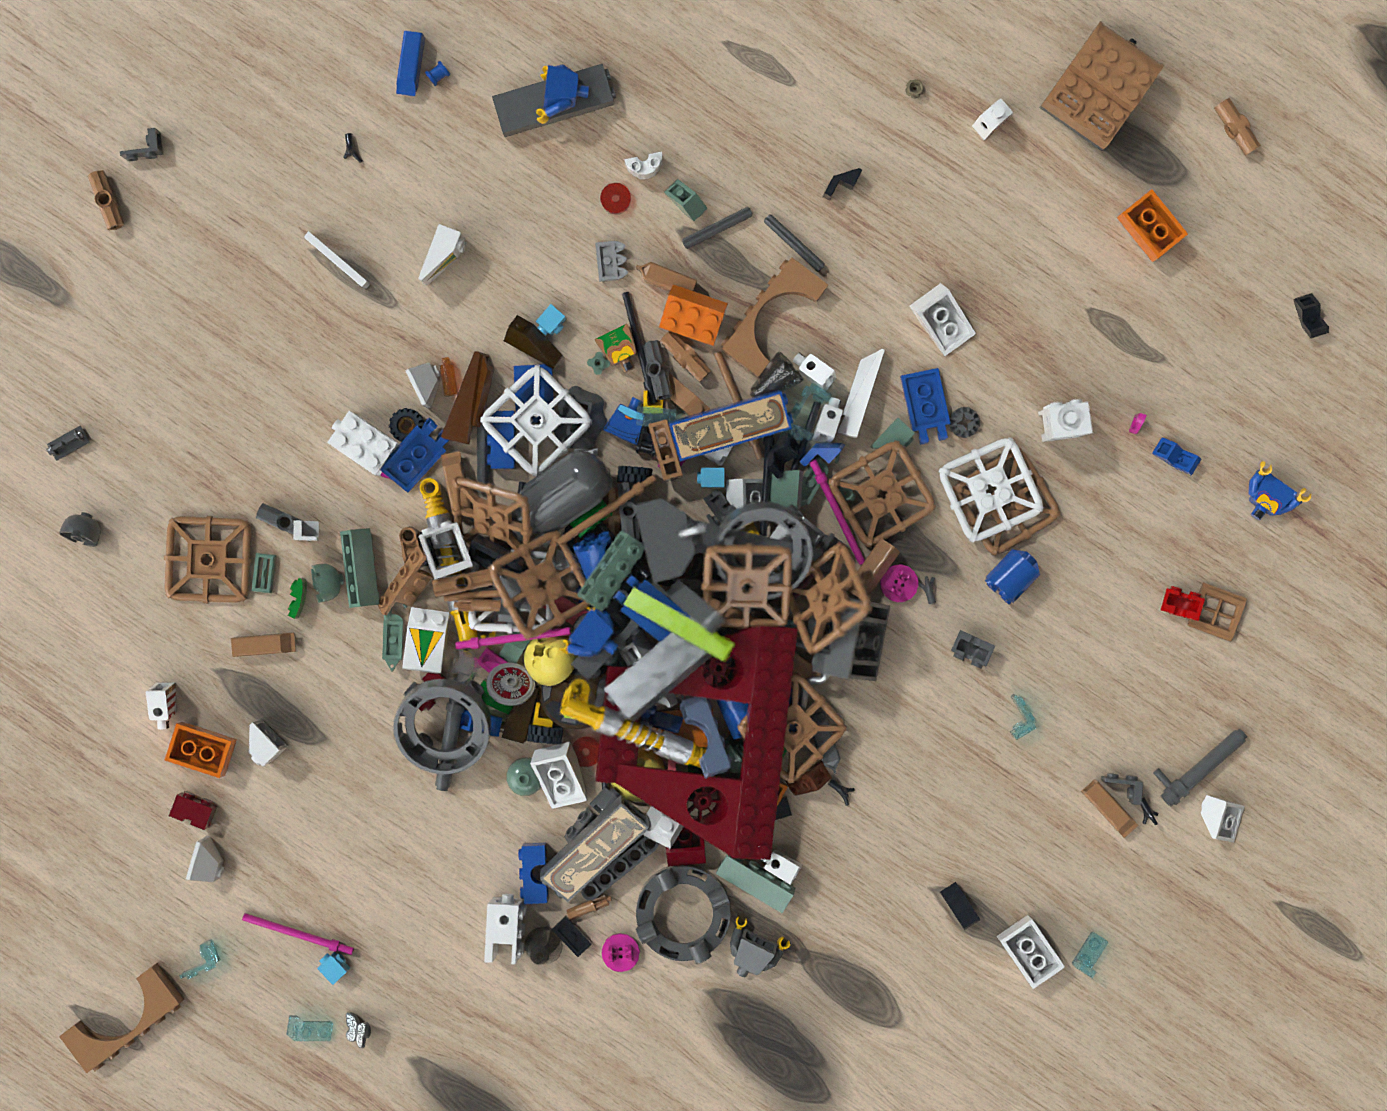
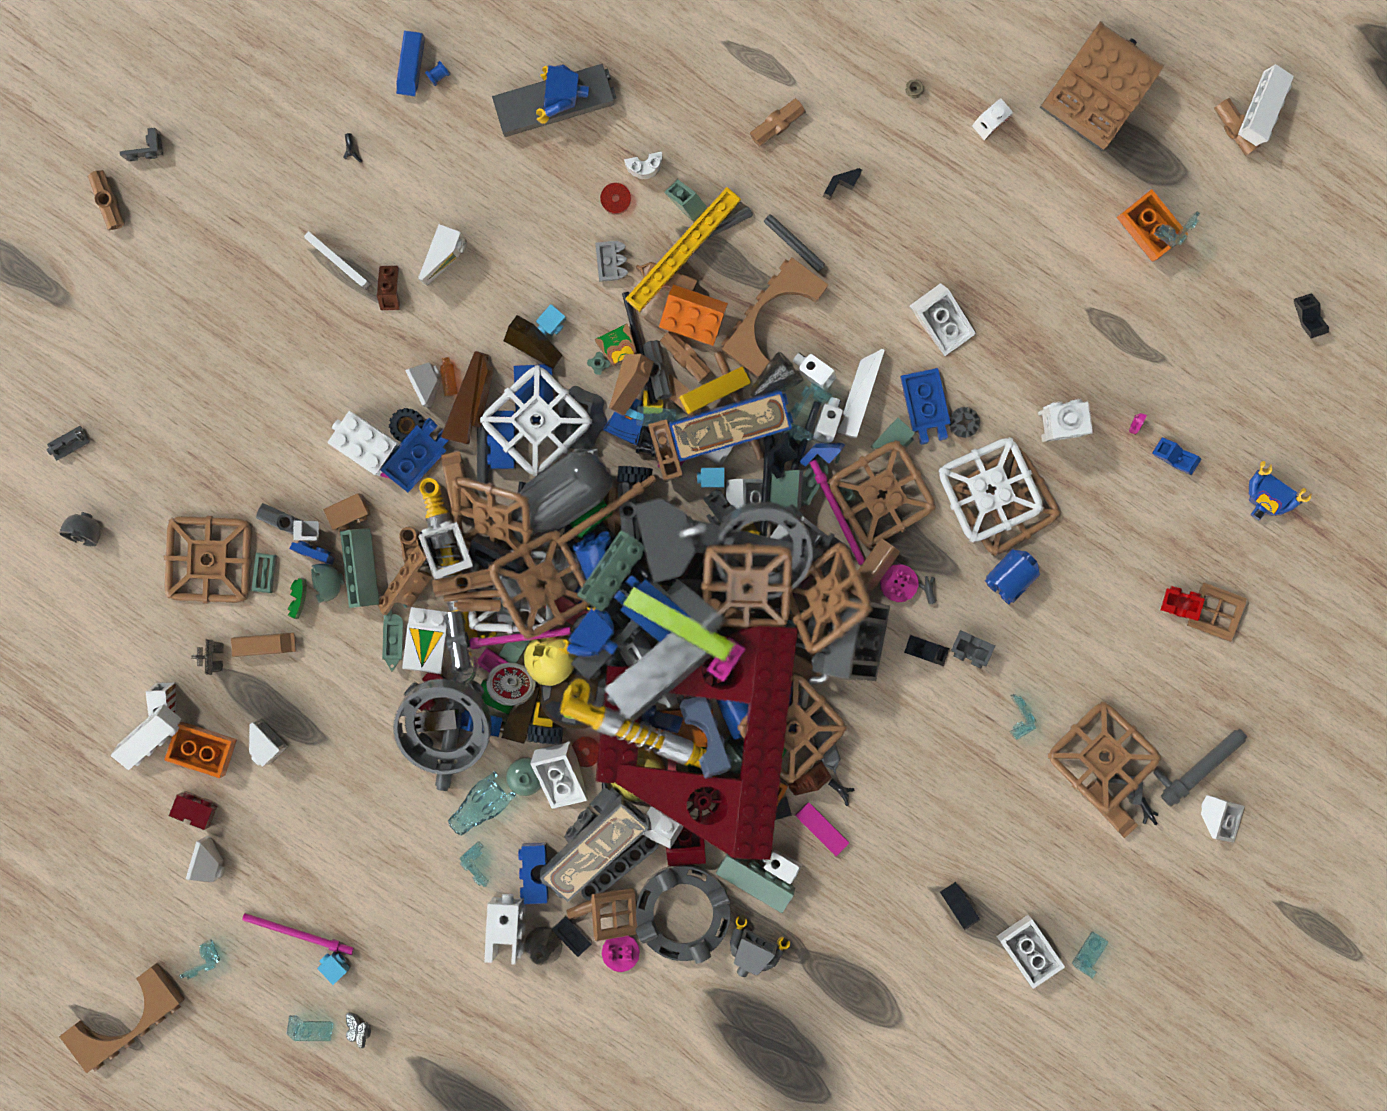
none -> white brick [110,704,181,770]
none -> clear smoke hips [191,639,224,675]
none -> blue plate [289,540,335,565]
none -> medium nougat brick [323,493,371,532]
none -> copper bracket [377,266,400,310]
none -> dark brown hinge [415,709,461,732]
none -> dark grey piece [445,611,471,672]
none -> clear light blue animal [448,771,516,836]
none -> clear light blue bracket [459,841,489,887]
none -> medium nougat piece [591,888,637,941]
none -> medium nougat slope [609,354,654,415]
none -> yellow tile [625,187,741,312]
none -> yellow tile [679,366,751,414]
none -> dark pink plate [707,637,746,681]
none -> medium nougat piece [750,98,805,147]
none -> dark pink tile [795,802,849,856]
none -> black slope [904,635,950,666]
none -> medium nougat plate [1048,702,1161,813]
none -> clear light blue bracket [1154,211,1200,247]
none -> white brick [1238,64,1294,146]

